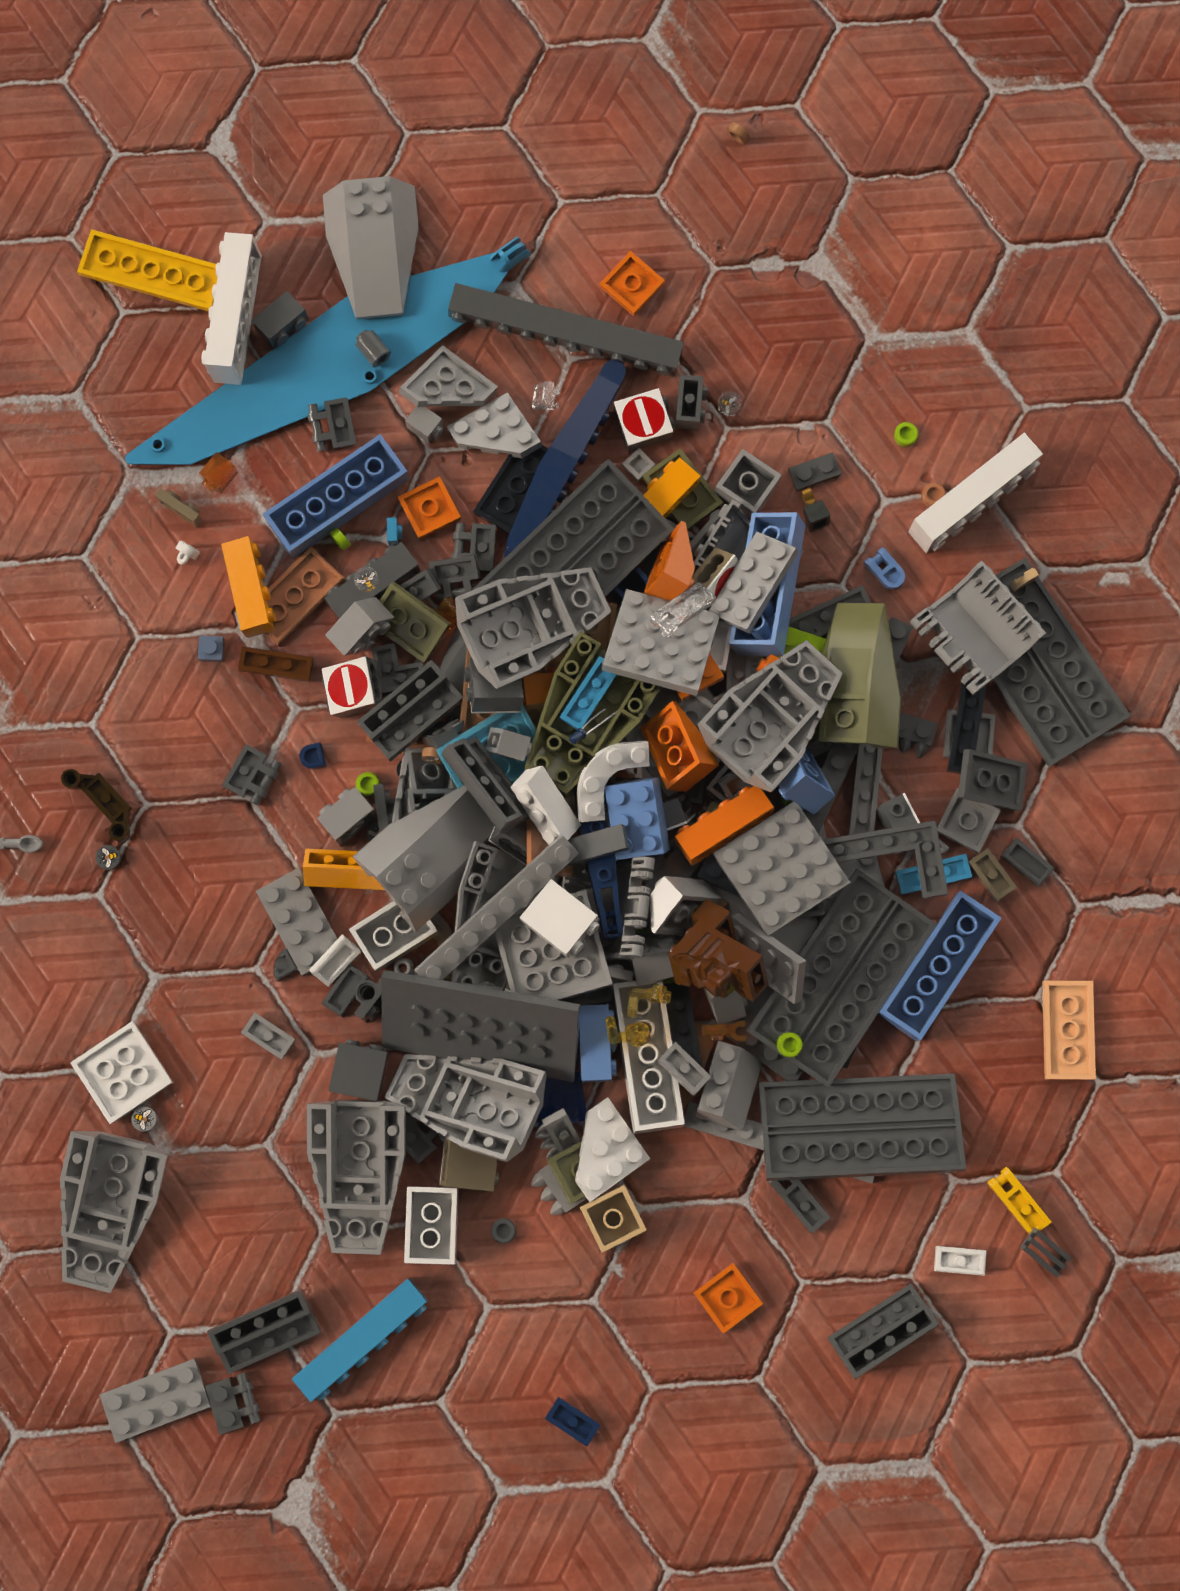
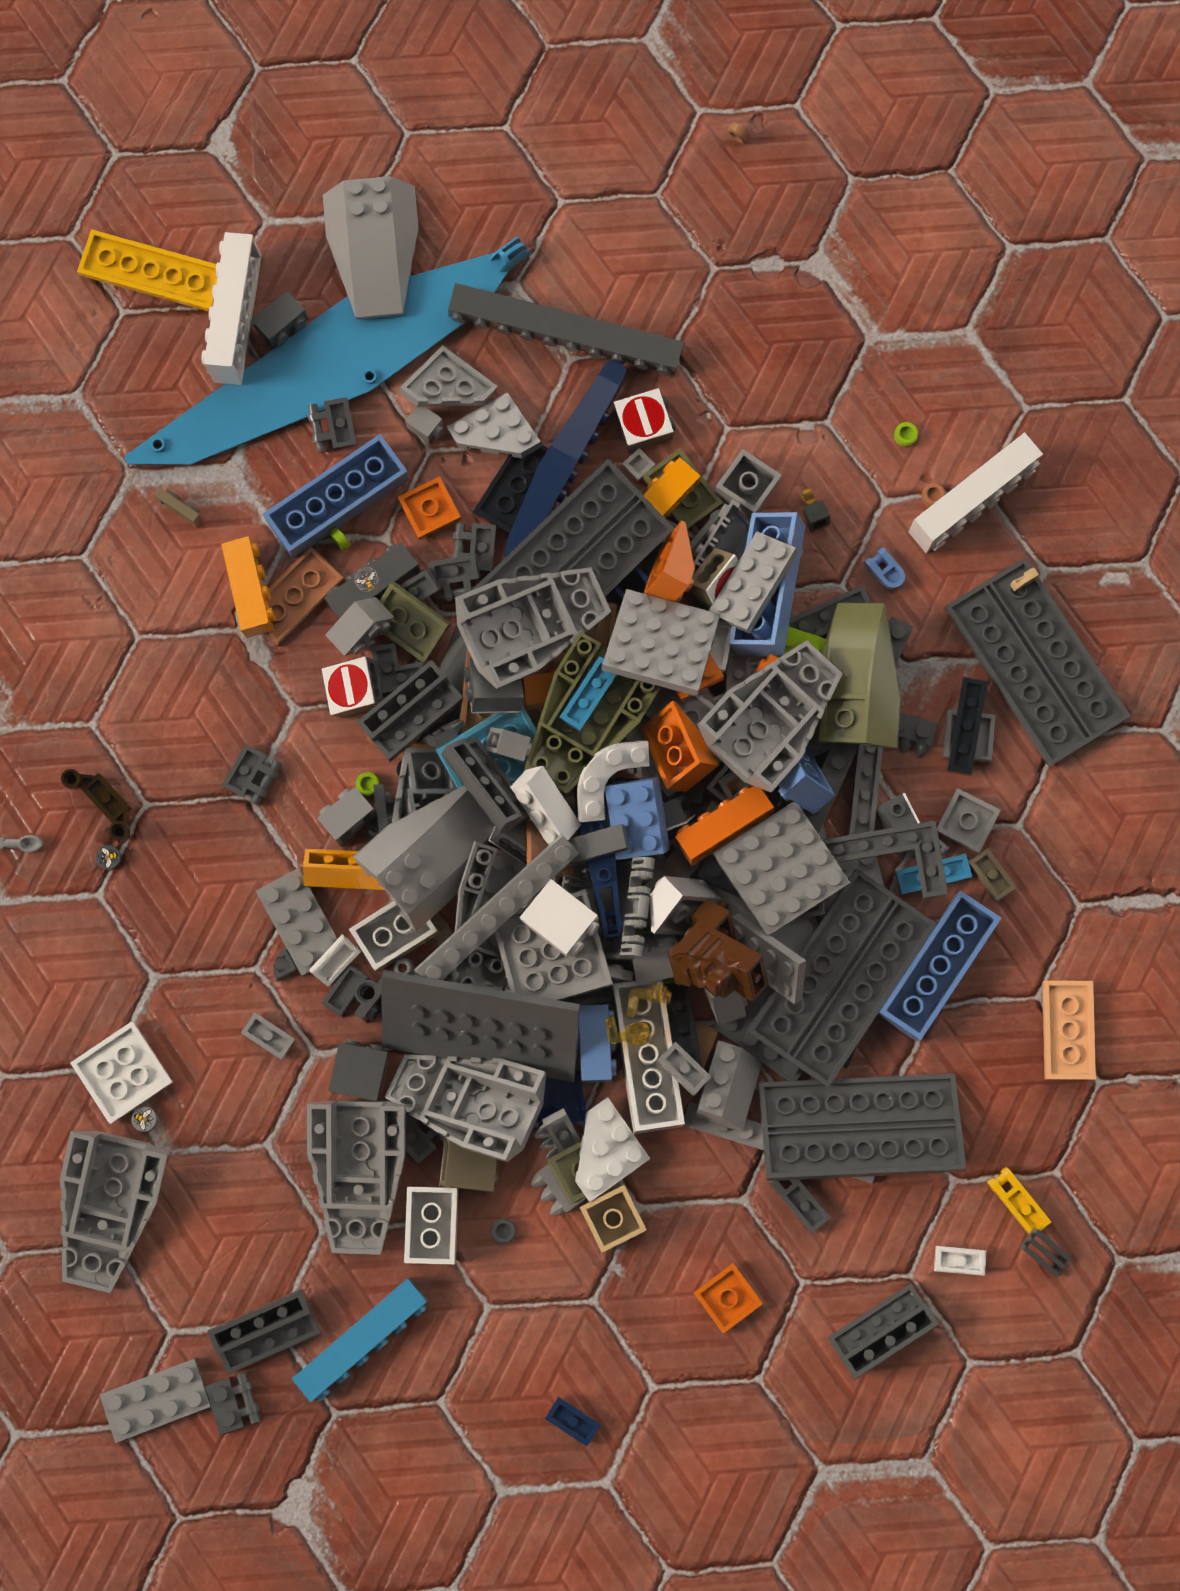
white tile [175,540,200,565] -> none
sand blue plate [198,636,224,662] -> none
clear orange brick [199,452,238,494] -> none
reddish brown plate [238,646,314,682] -> none
dark blue tile [299,742,326,769] -> none
dark grey brick [355,330,391,368] -> none
dark azure plate [387,517,403,546] -> none
medium nougat tile [421,747,443,764] -> none
clear orange plate [435,596,457,631] -> none
clear tile [532,381,561,410] -> none
piece [569,709,617,744] -> none
orange plate [599,251,665,316] -> none
clear plate [649,582,716,638] -> none
dark grey brick [675,375,707,431] -> none
clear orange plate [702,1021,747,1042] -> none
clear tile [717,391,741,416] -> none
lime tile [777,1032,803,1057] -> none
dark grey plate [788,452,841,492] -> none
light grey hinge [909,561,1046,695] -> none
dark grey plate [958,749,1027,811] -> none
dark grey tile [1000,837,1054,887] -> none

